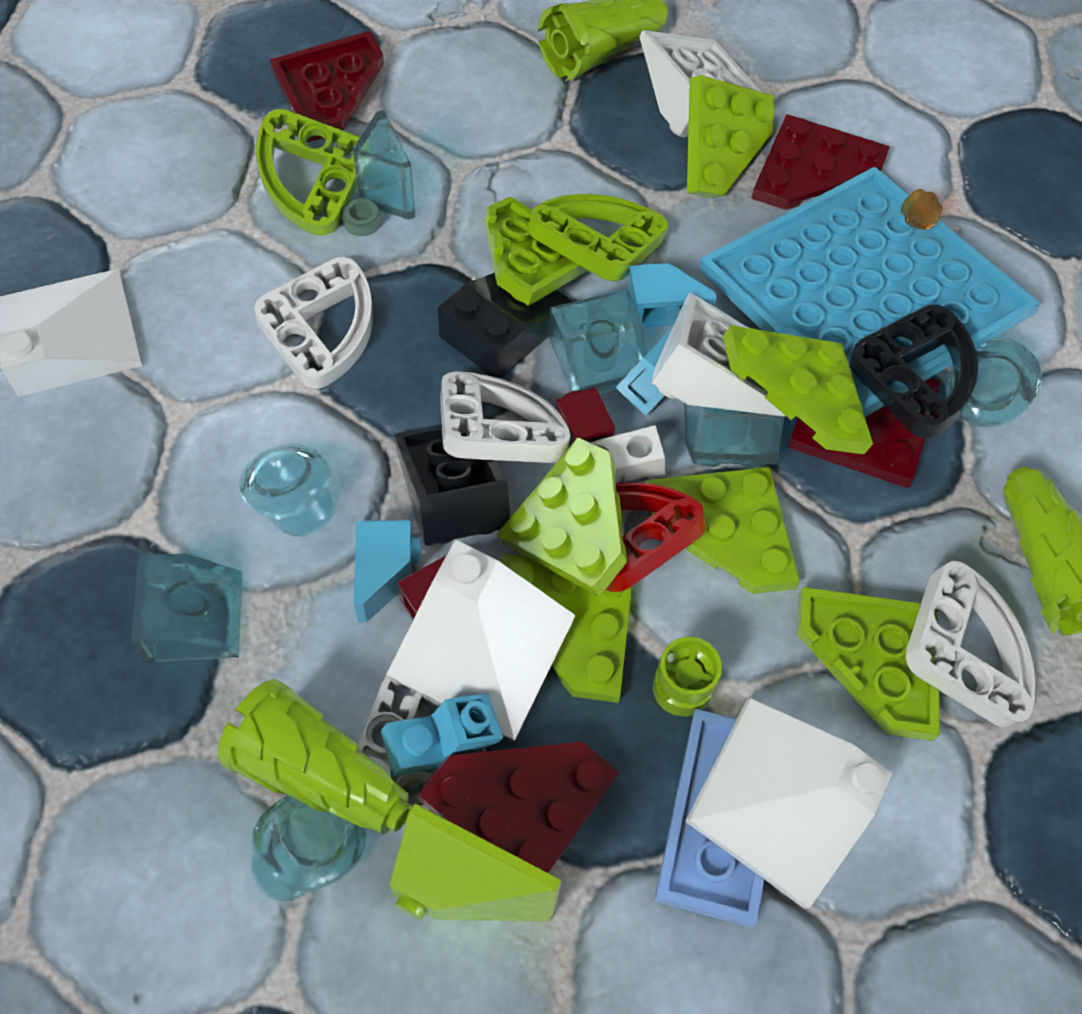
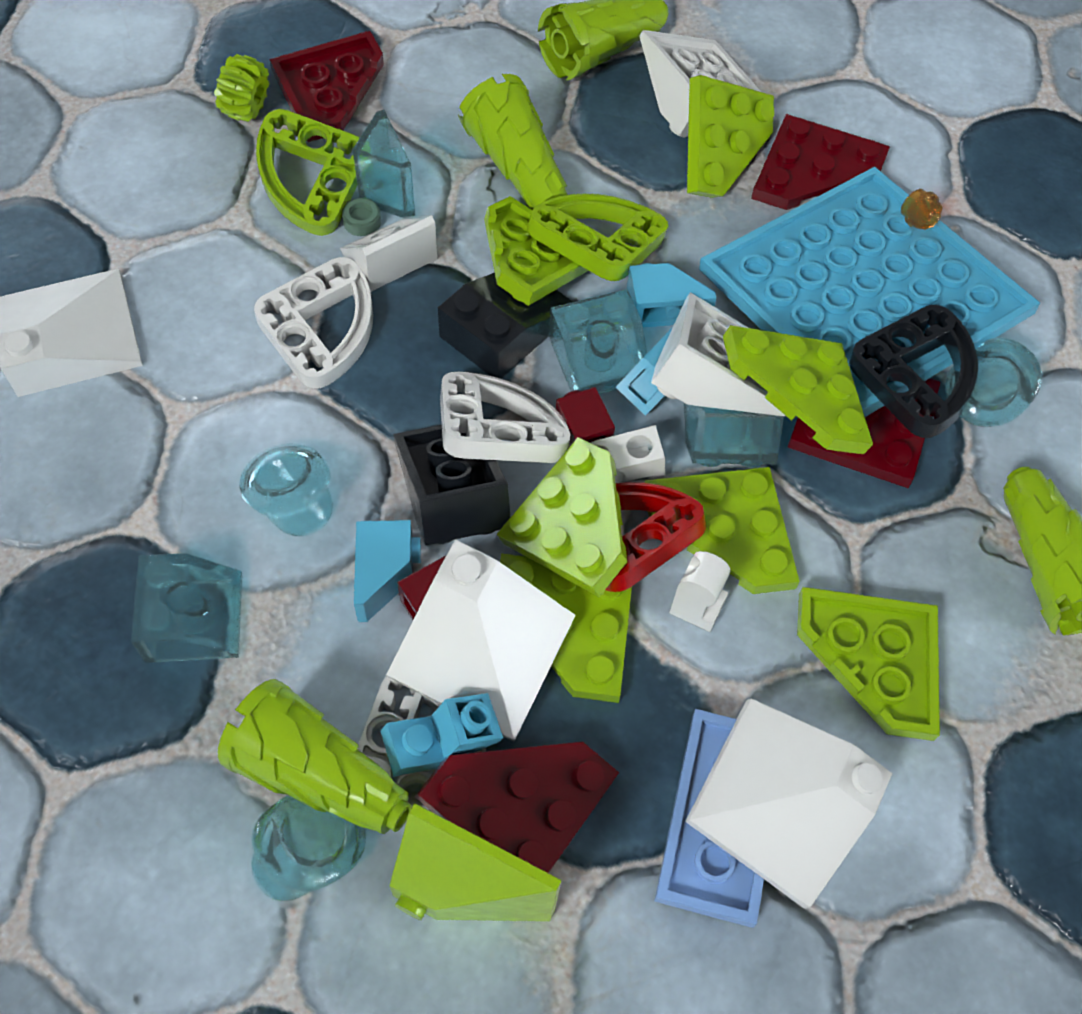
lime wheel [653,636,722,717] -> none
white beam [906,561,1035,728] -> none
none -> lime gear [214,54,270,122]
none -> white slope [340,215,437,292]
none -> lime cone [458,74,568,210]
none -> white leg [669,551,730,632]

